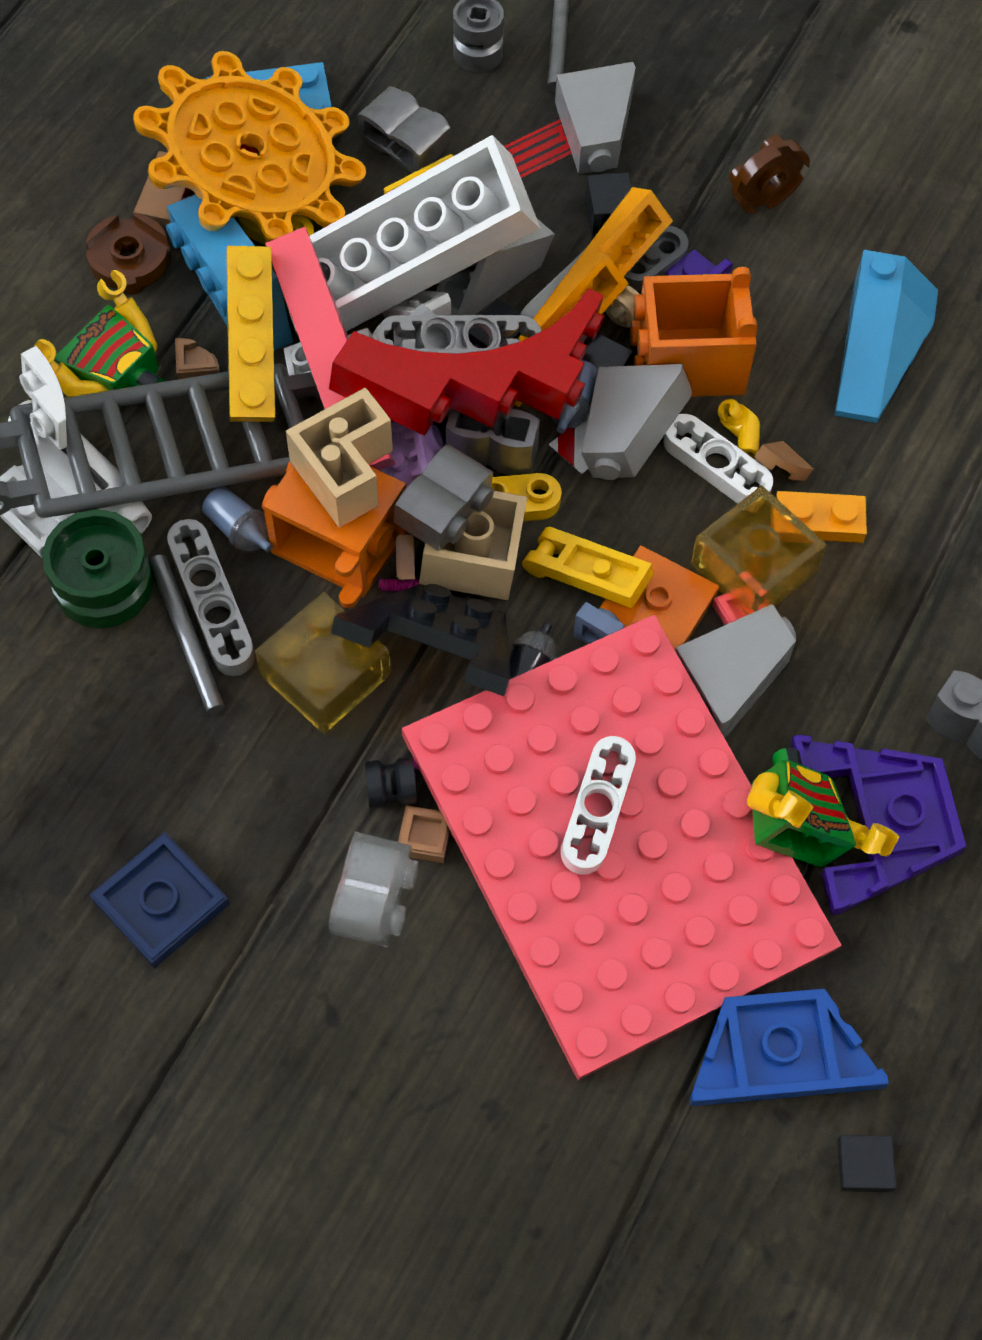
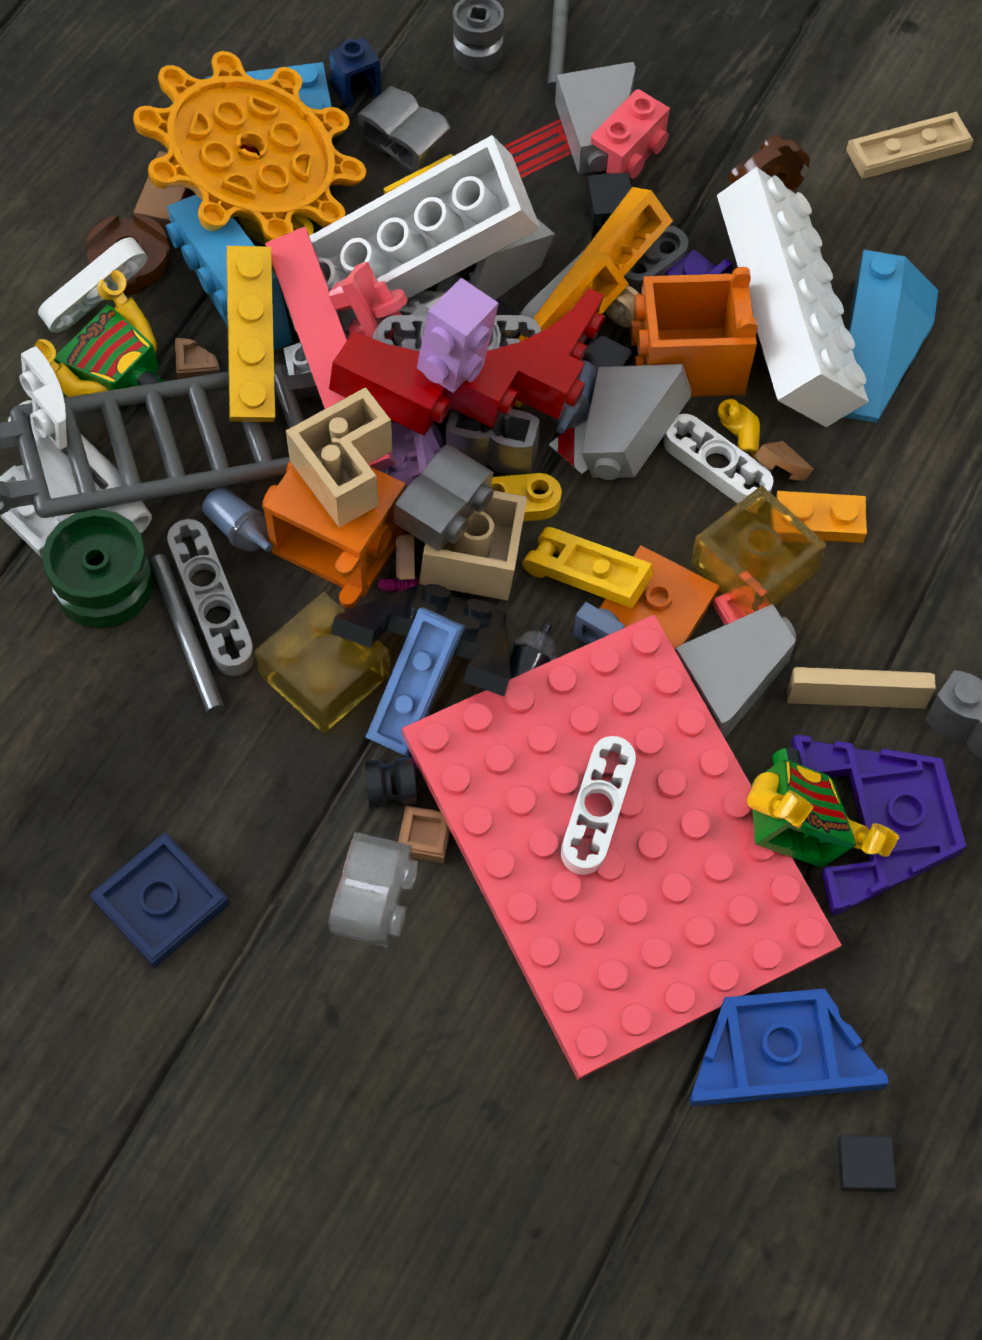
none -> white beam [38,237,148,333]
none -> dark blue window [329,38,382,108]
none -> coral hips [329,262,408,340]
none -> medium blue tile [366,607,465,757]
none -> lavender brick [417,278,499,393]
none -> coral bracket [591,89,670,179]
none -> white brick [717,167,869,427]
none -> tan tile [787,667,936,709]
none -> tan tile [846,111,974,179]

